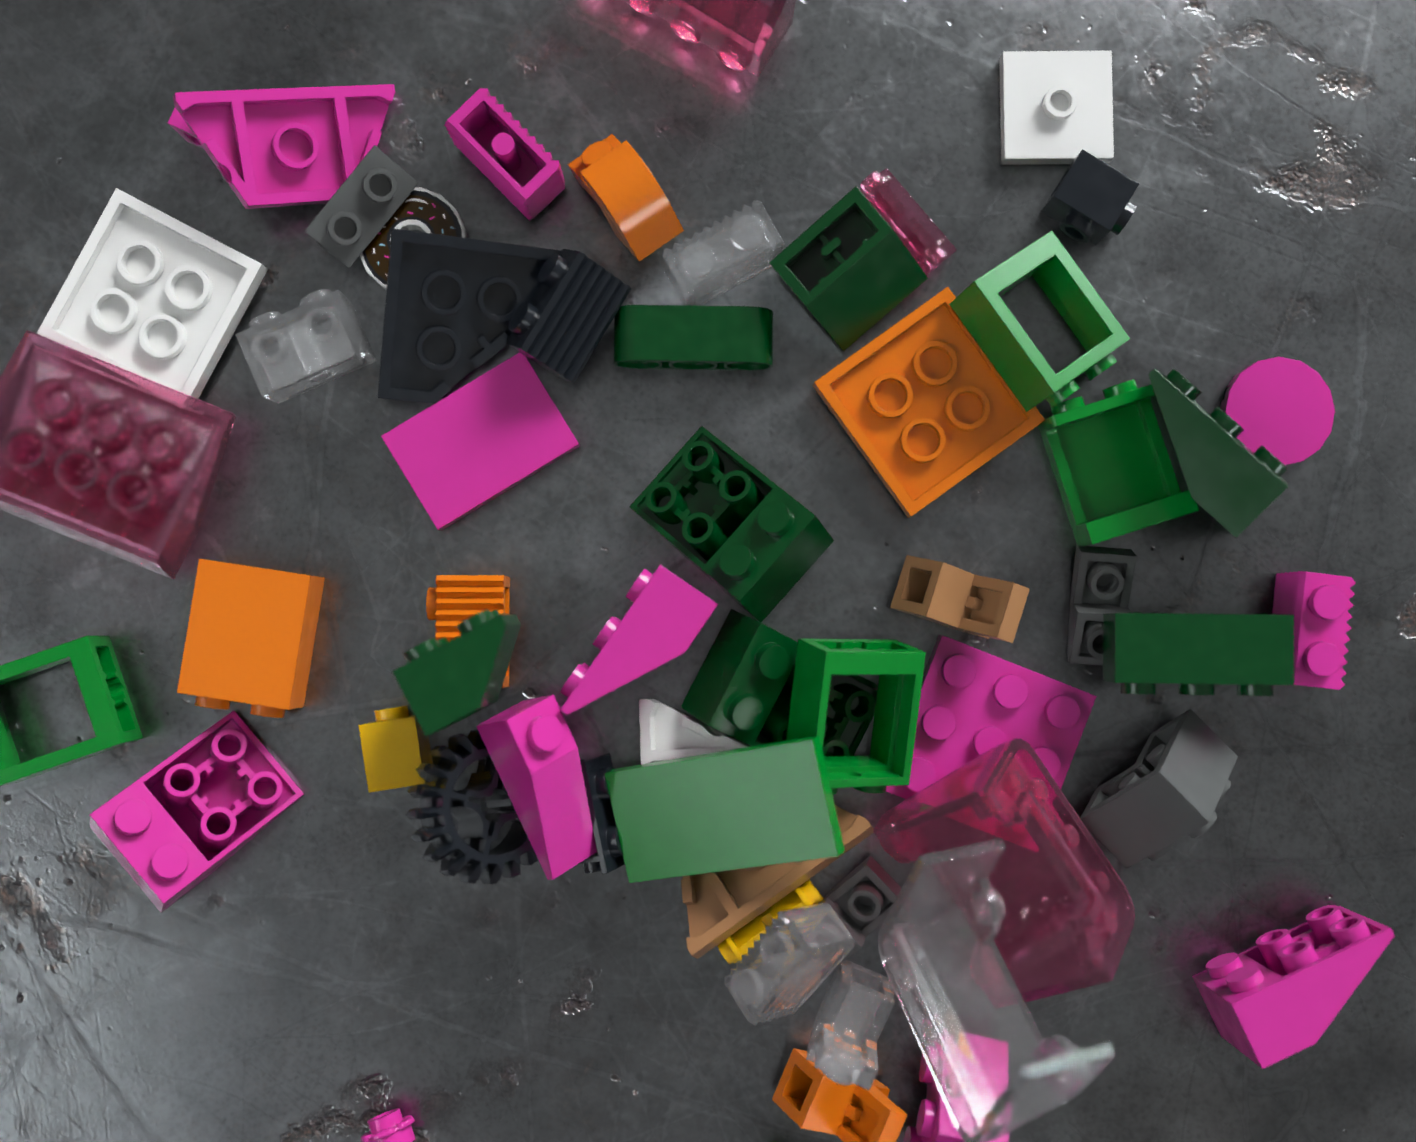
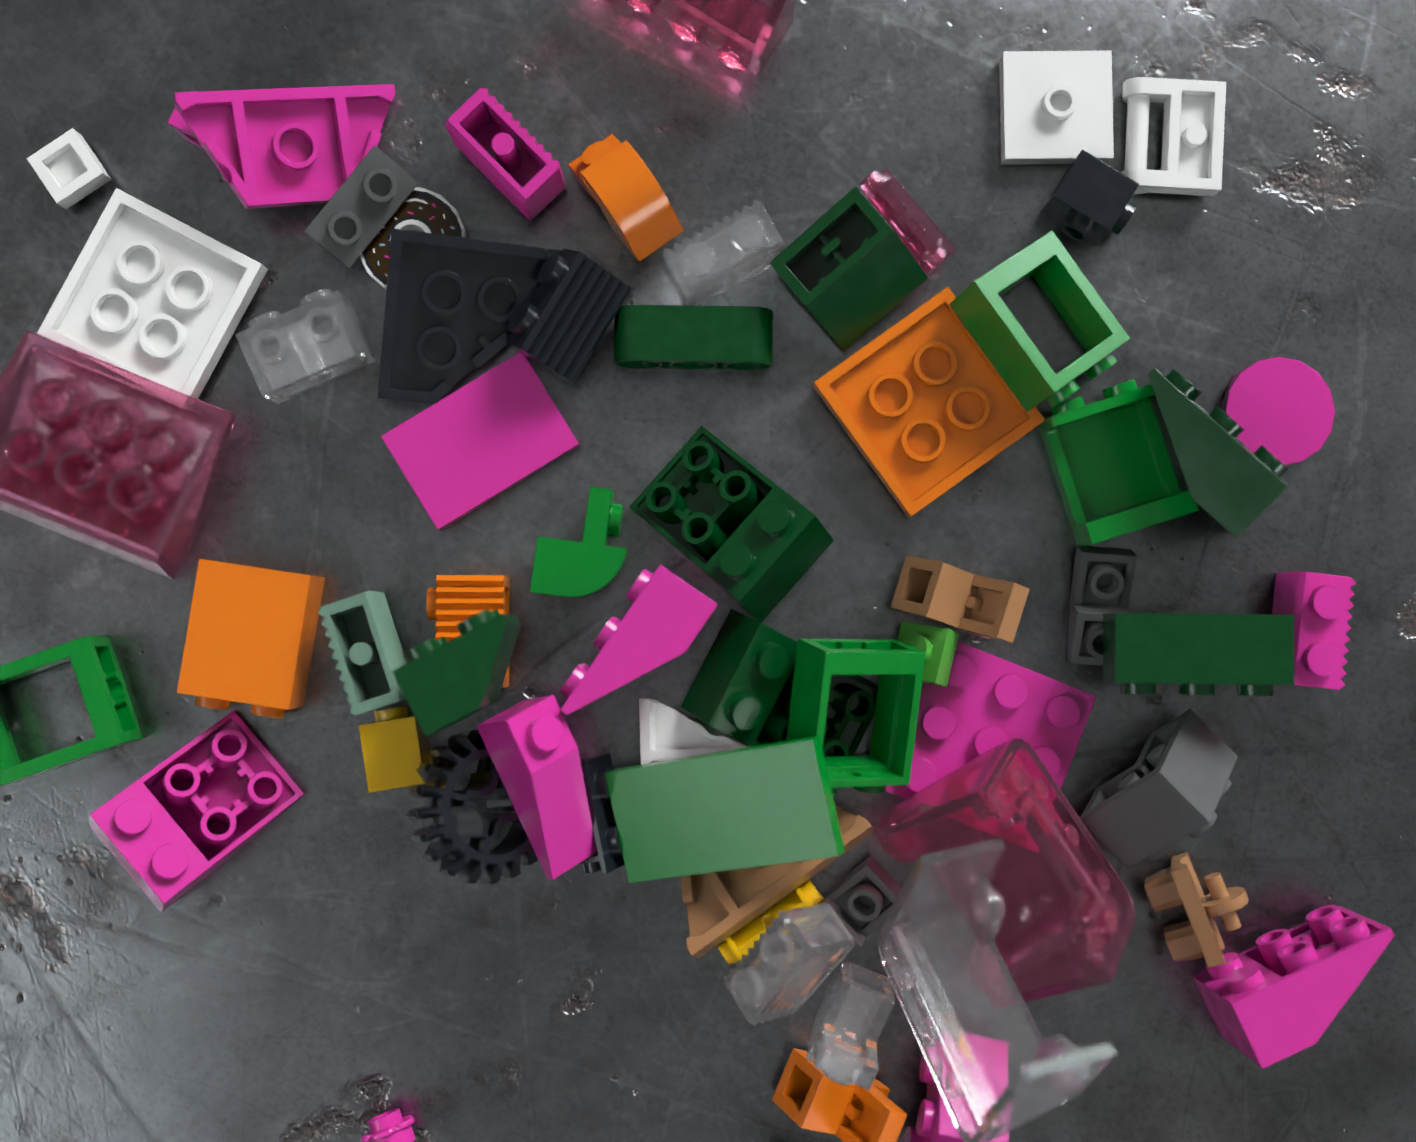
none -> white plate [26,128,112,210]
none -> sand green brick [317,590,407,716]
none -> green brick [530,487,630,598]
none -> bright green plate [897,621,959,688]
none -> white plate [1121,77,1226,196]
none -> medium nougat hips [1144,852,1249,968]

